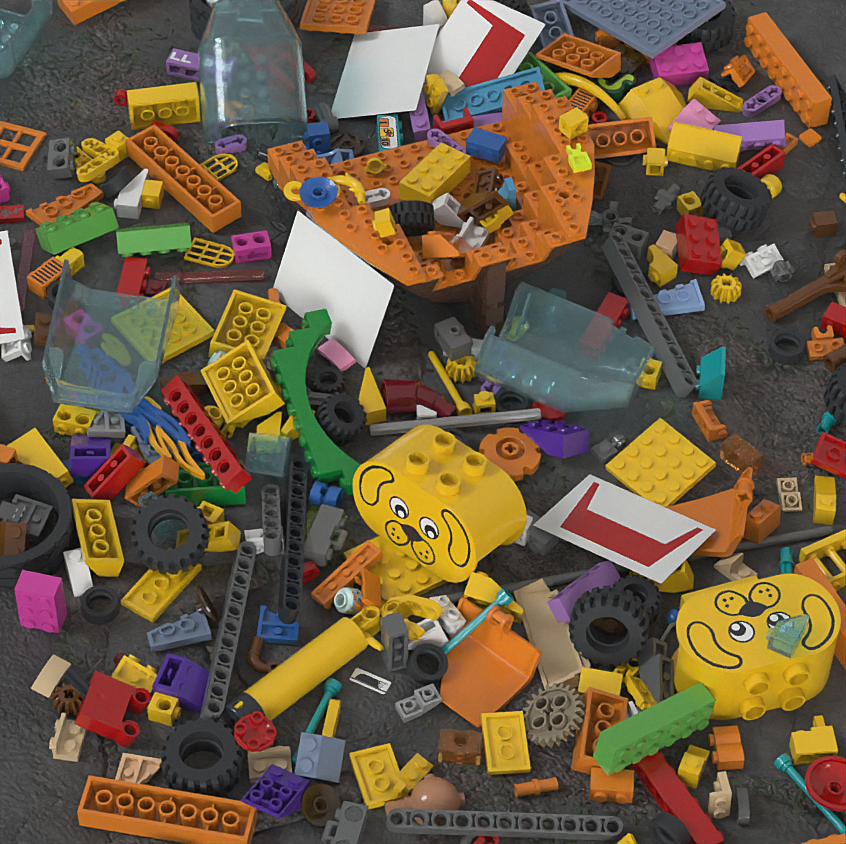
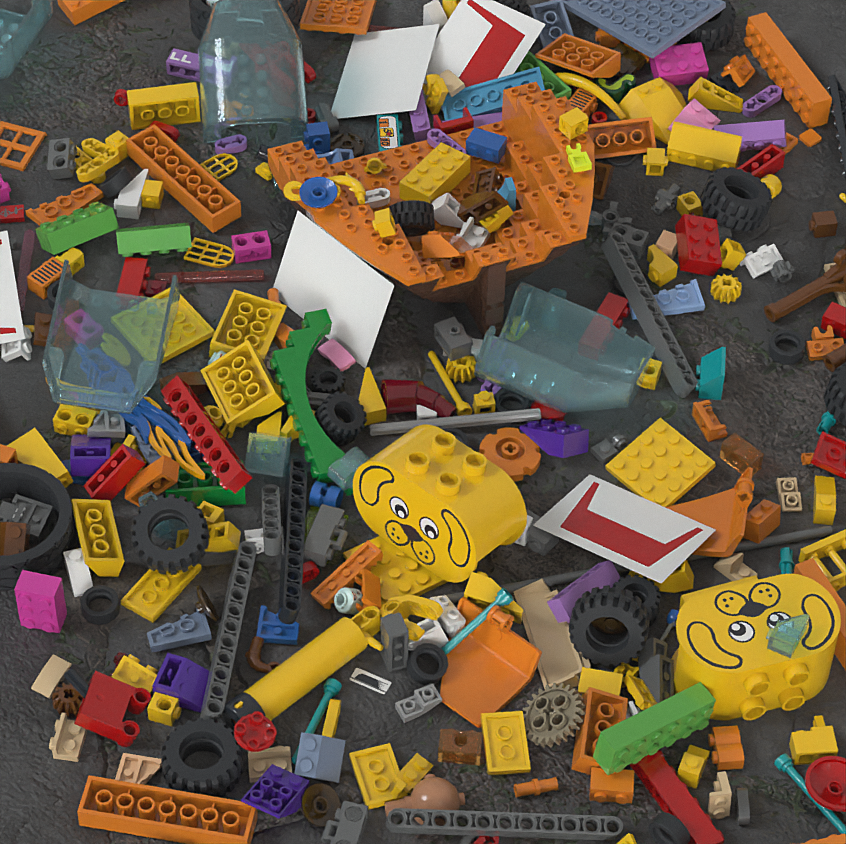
none -> clear light blue brick [327,446,370,490]

